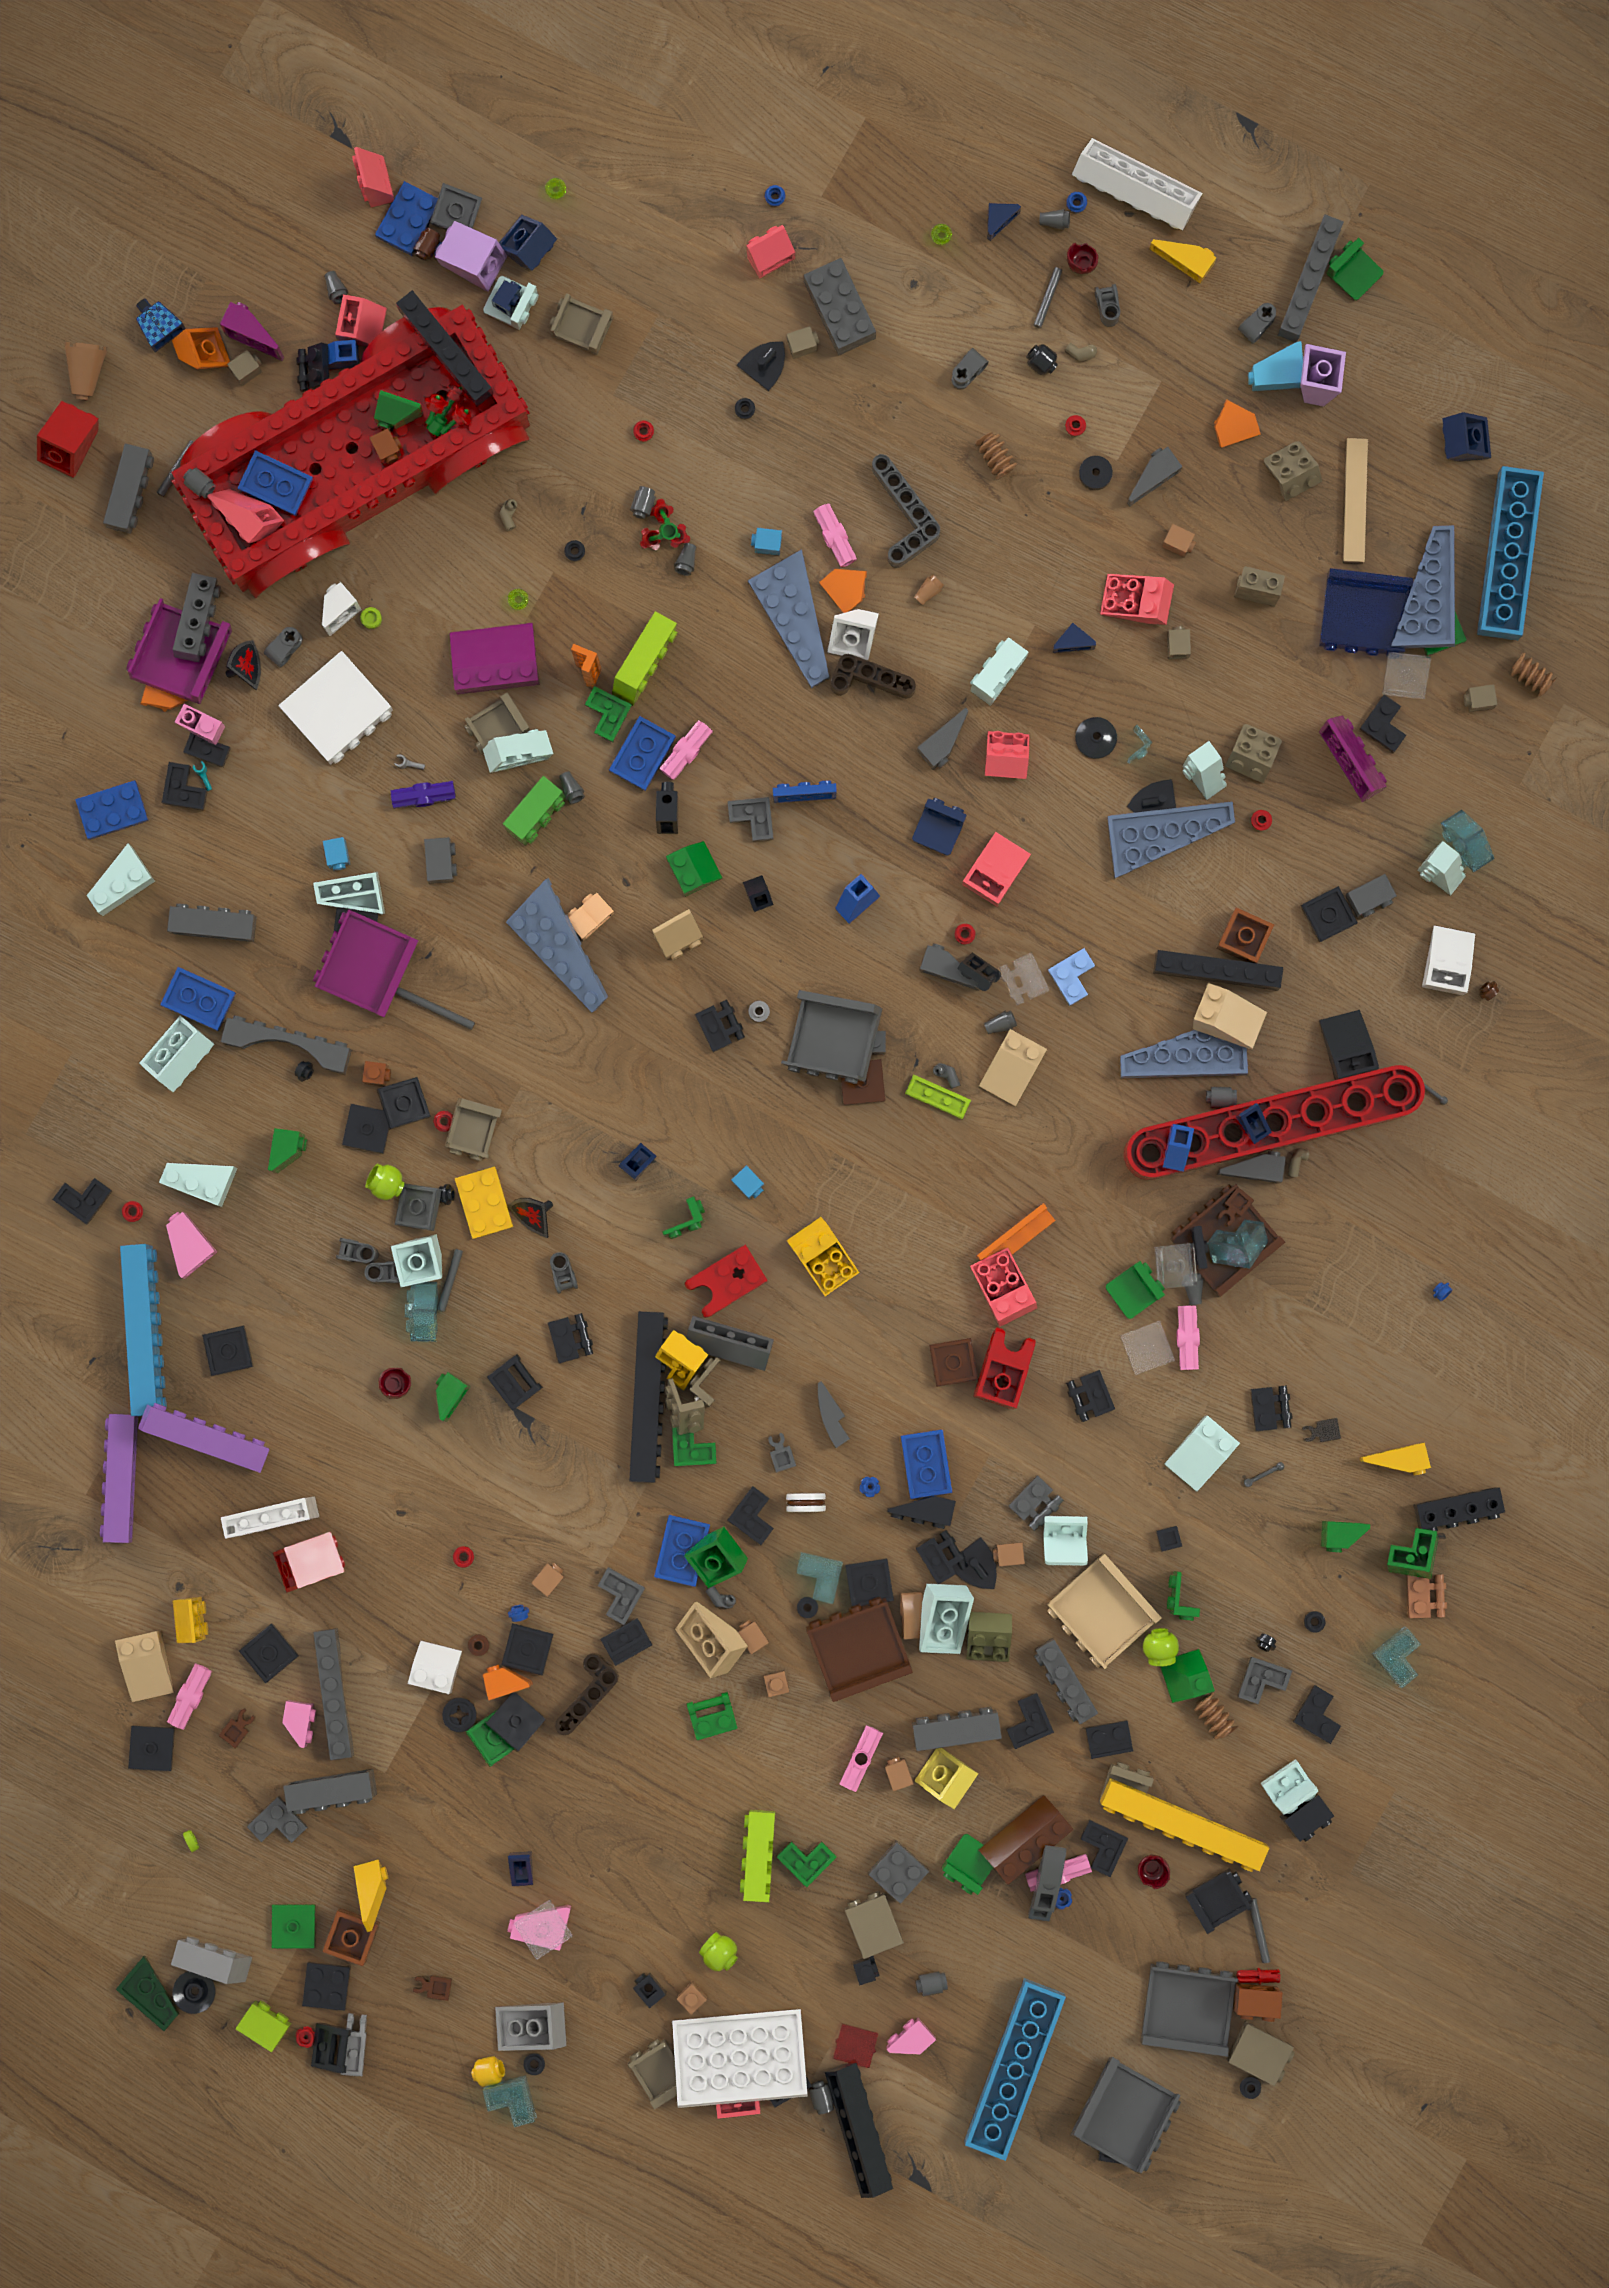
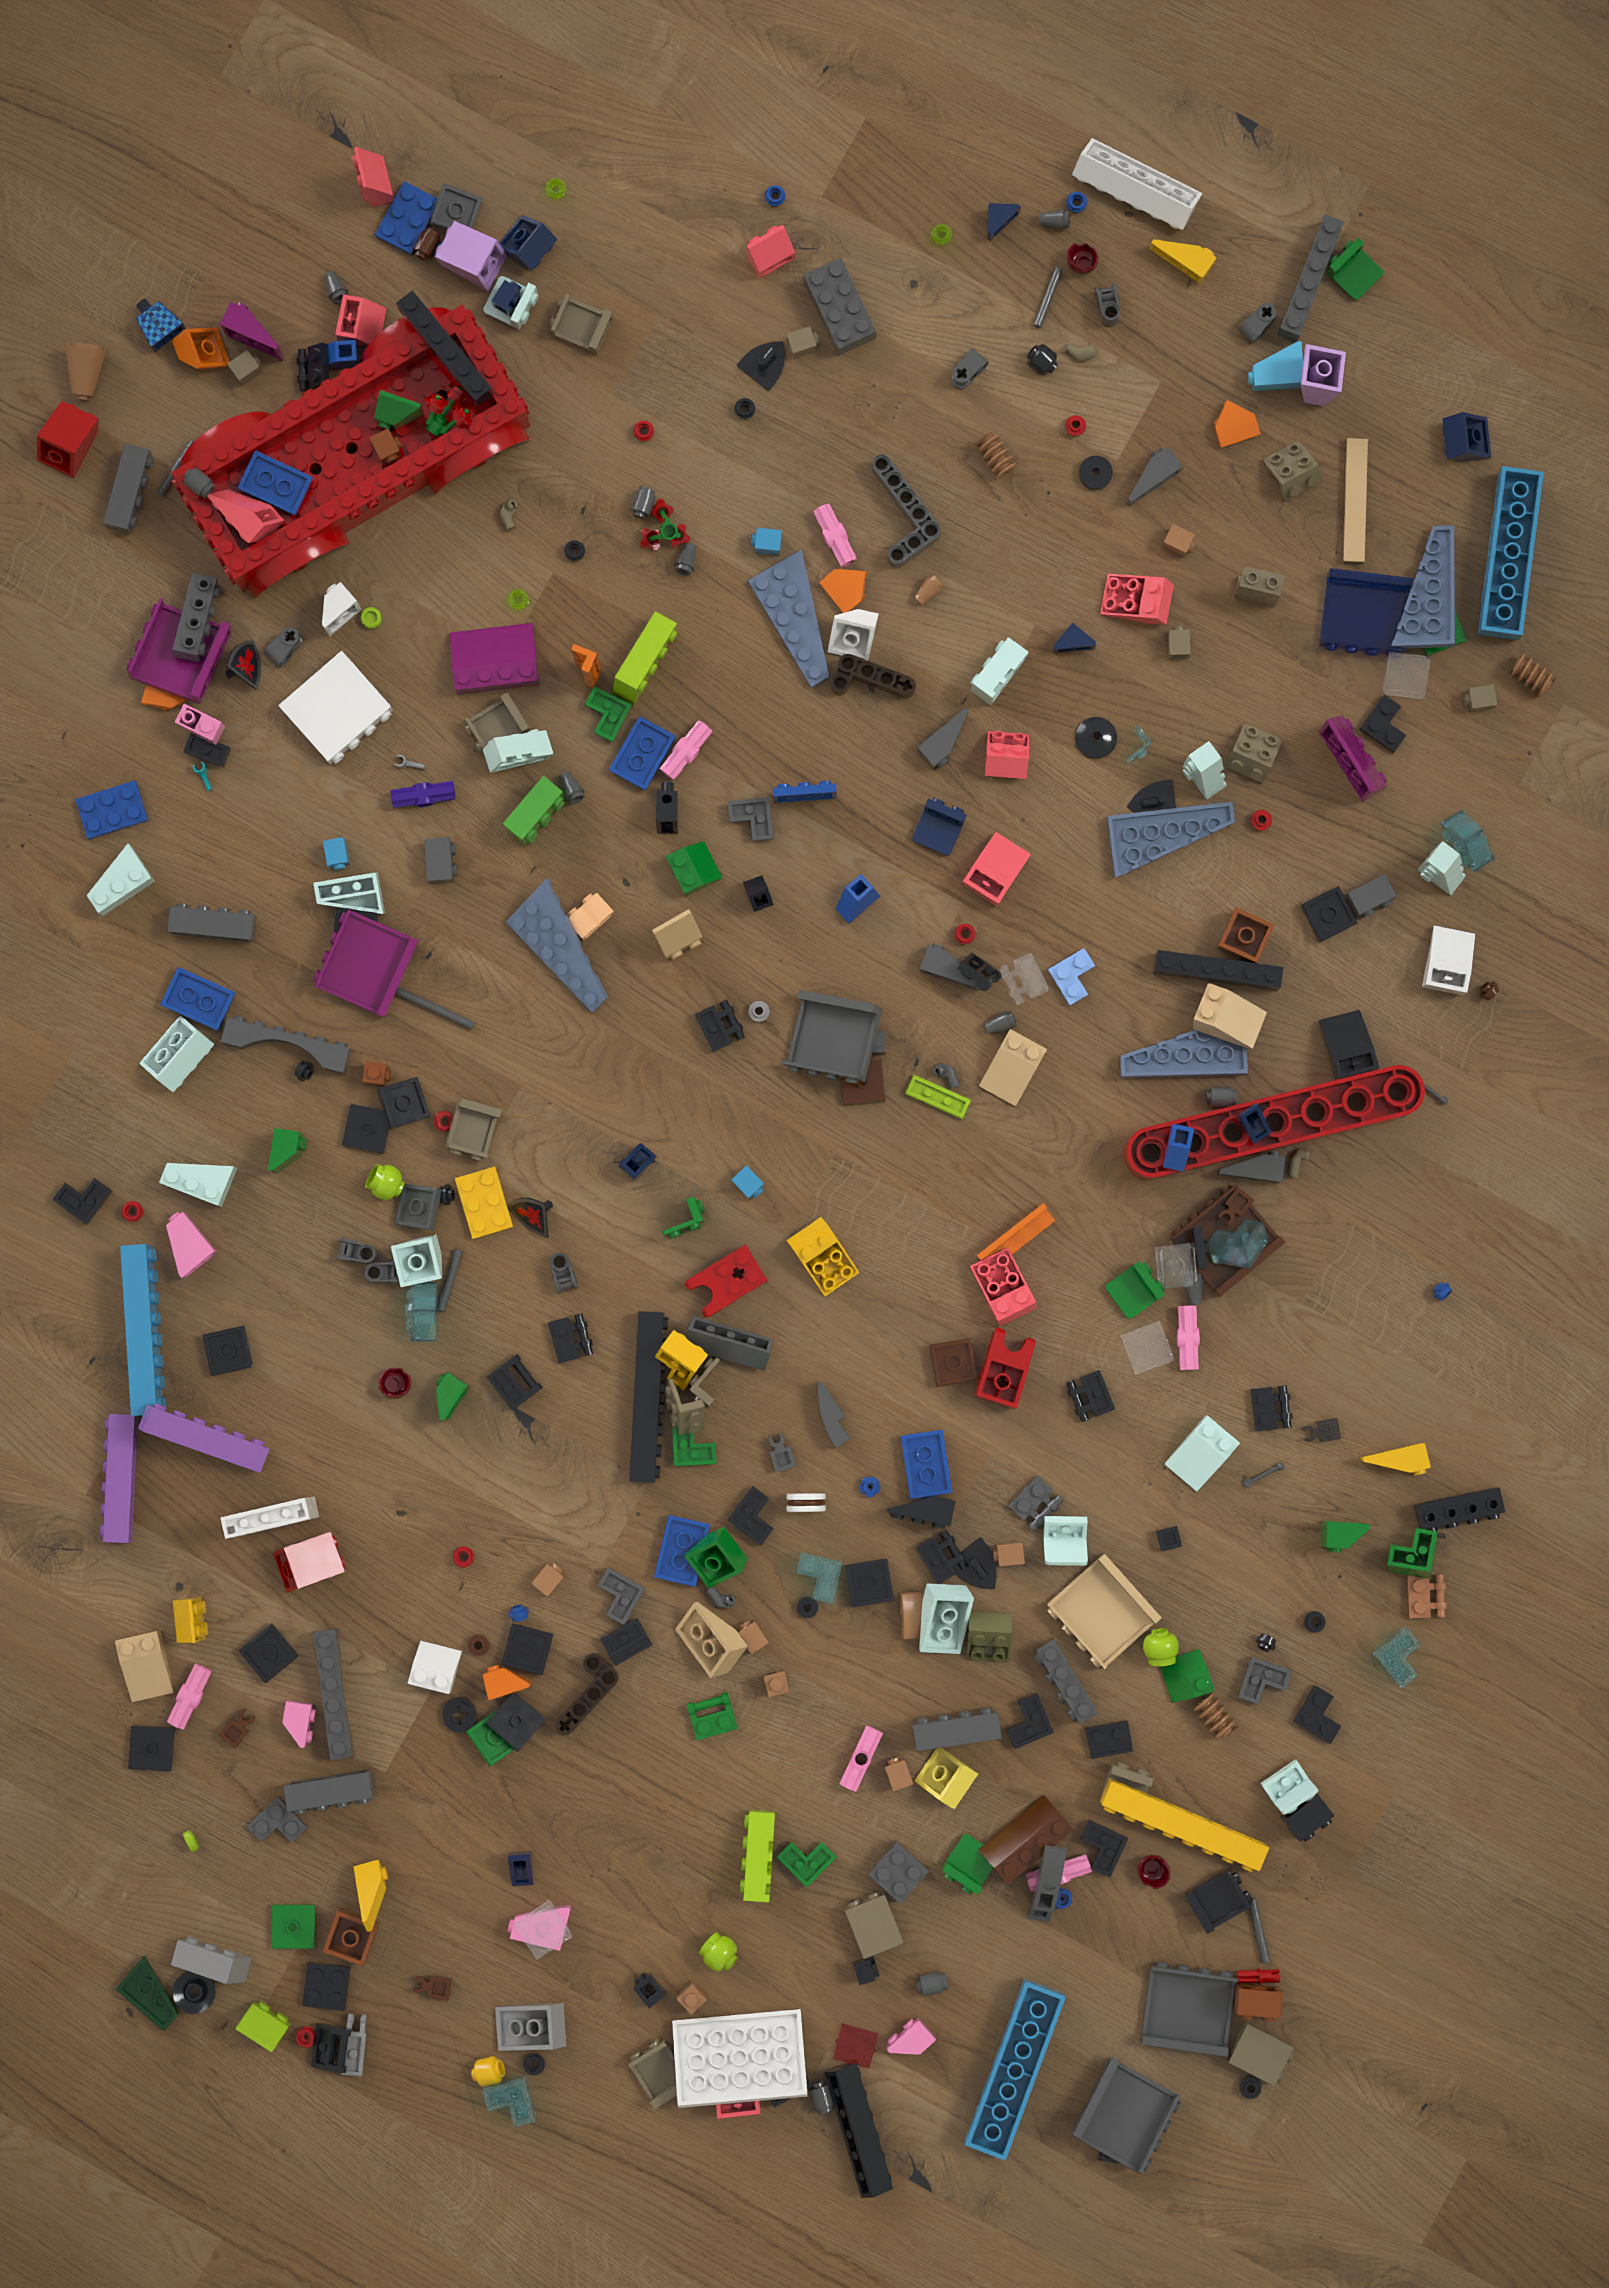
black plate [162,762,208,811] -> none
reddish brown panel [806,1597,913,1702] -> none
green bracket [1167,1571,1200,1621] -> none

